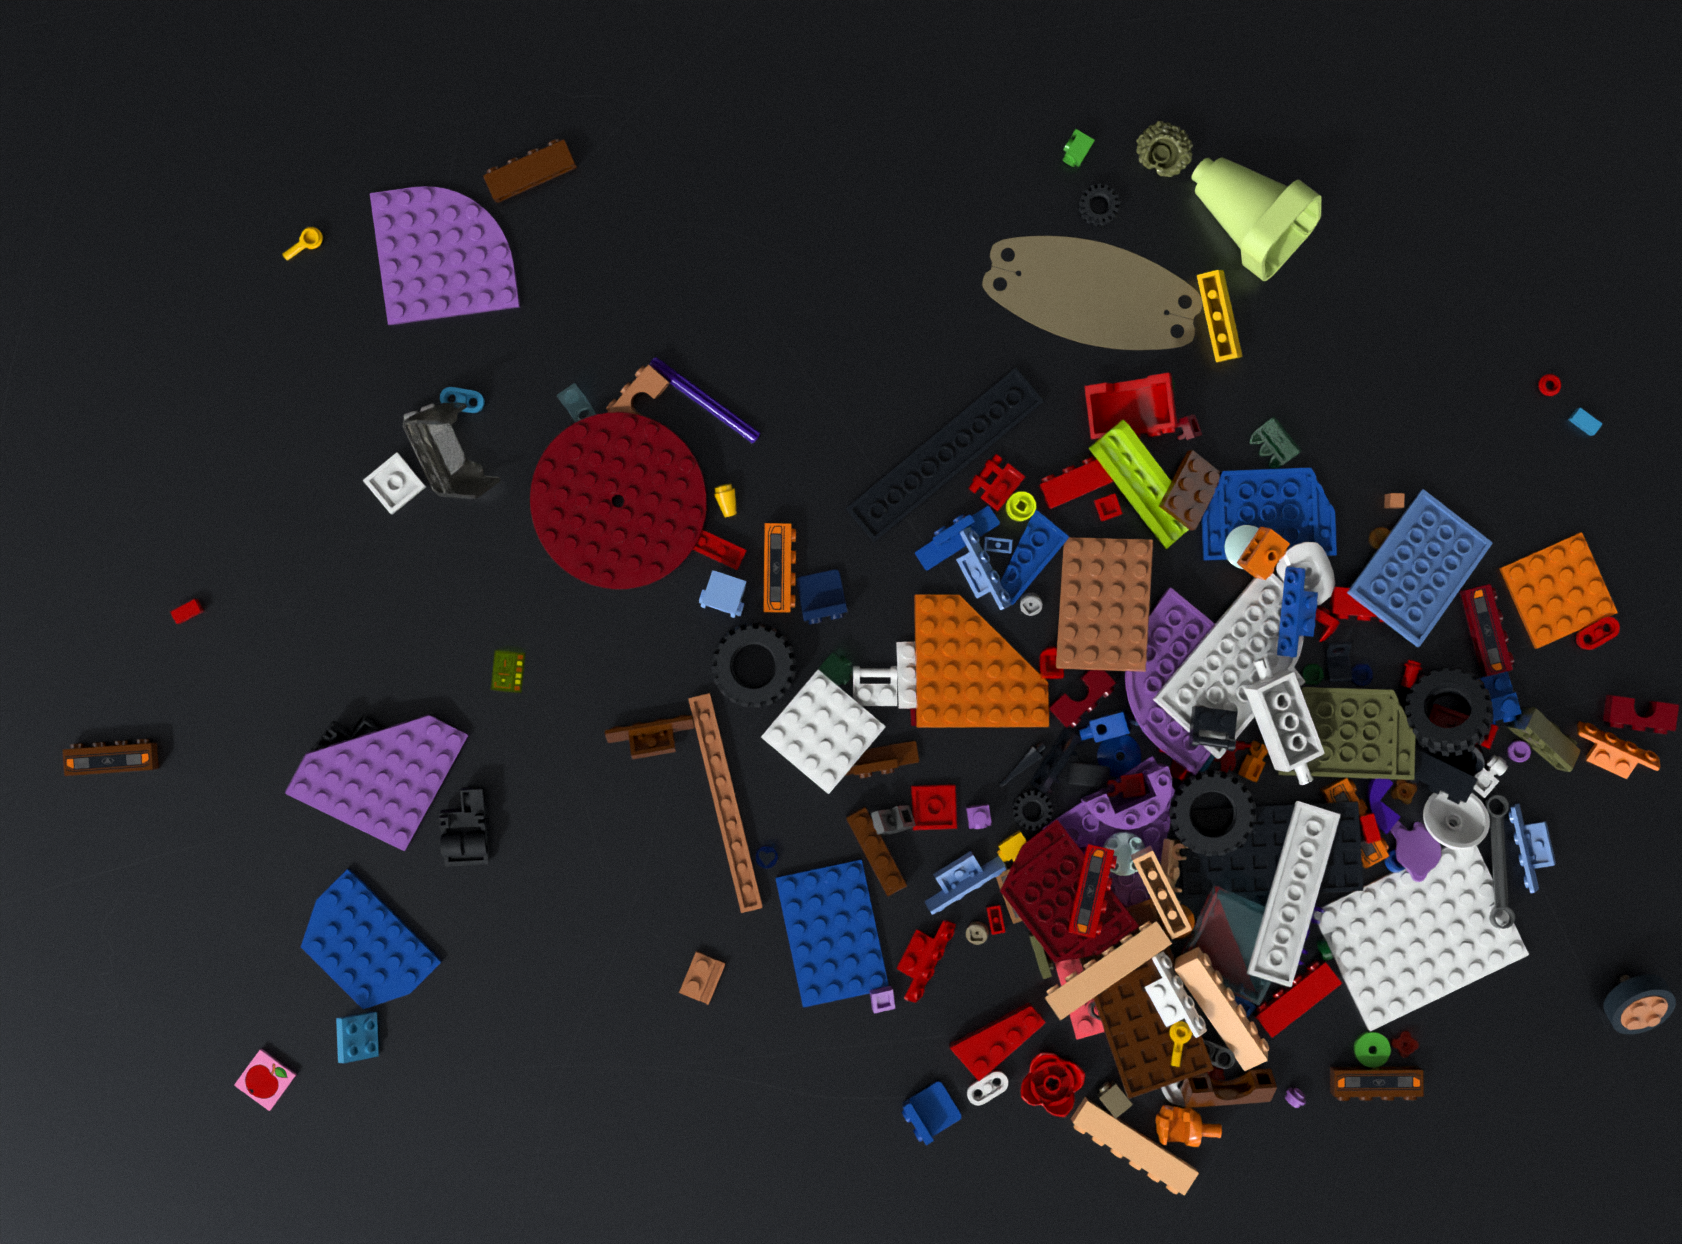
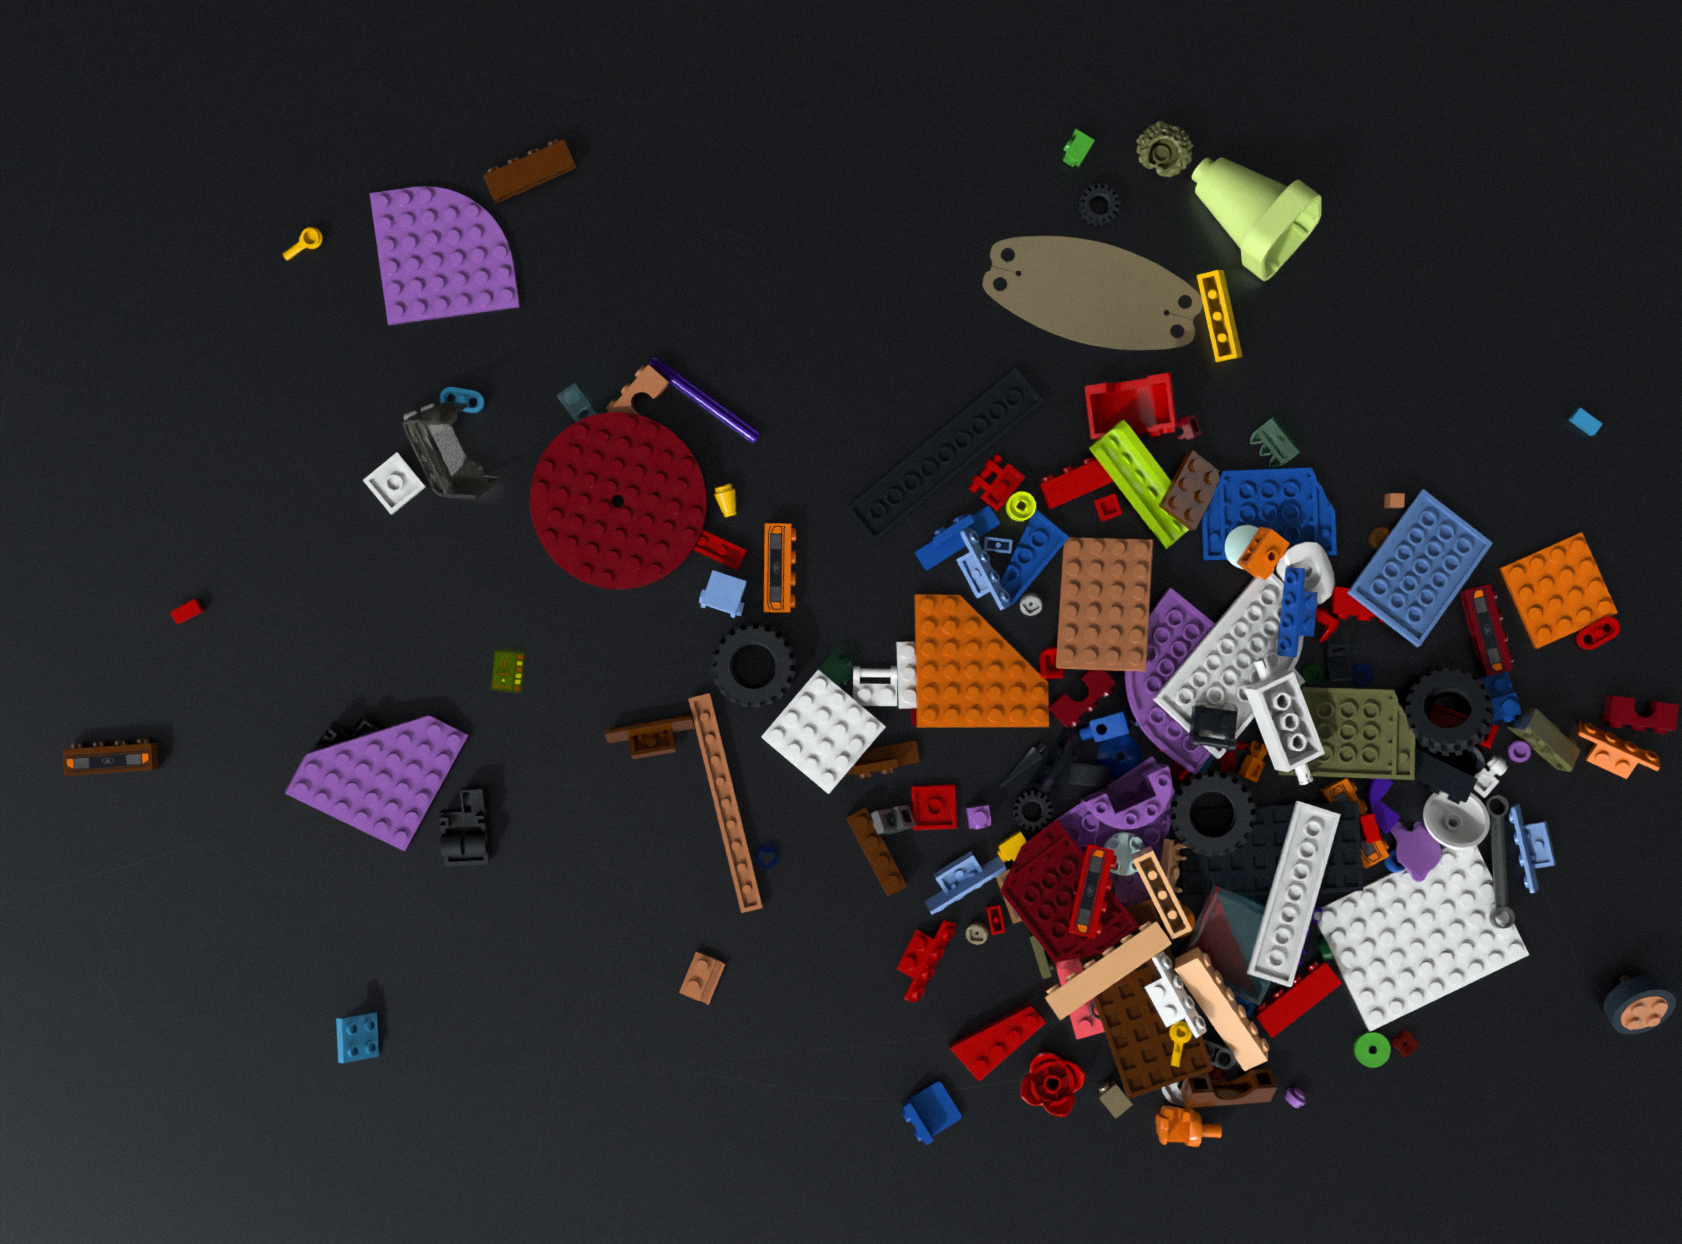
tile [234,1048,297,1111] -> none
blue plate [301,868,442,1009] -> none
blue plate [776,859,889,1007] -> none
dark blue bracket [796,570,848,625] -> none
medium lavender plate [869,986,895,1014] -> none
white plate [967,1070,1008,1105] -> none
light nougat brick [1071,1097,1199,1196] -> none
red plate [1107,773,1146,798] -> none
reddish brown brick [1330,1066,1424,1101] -> none
clear orange plate [1391,779,1417,804] -> none
red pin [1401,660,1422,688] -> none
red plate [1538,374,1561,396] -> none

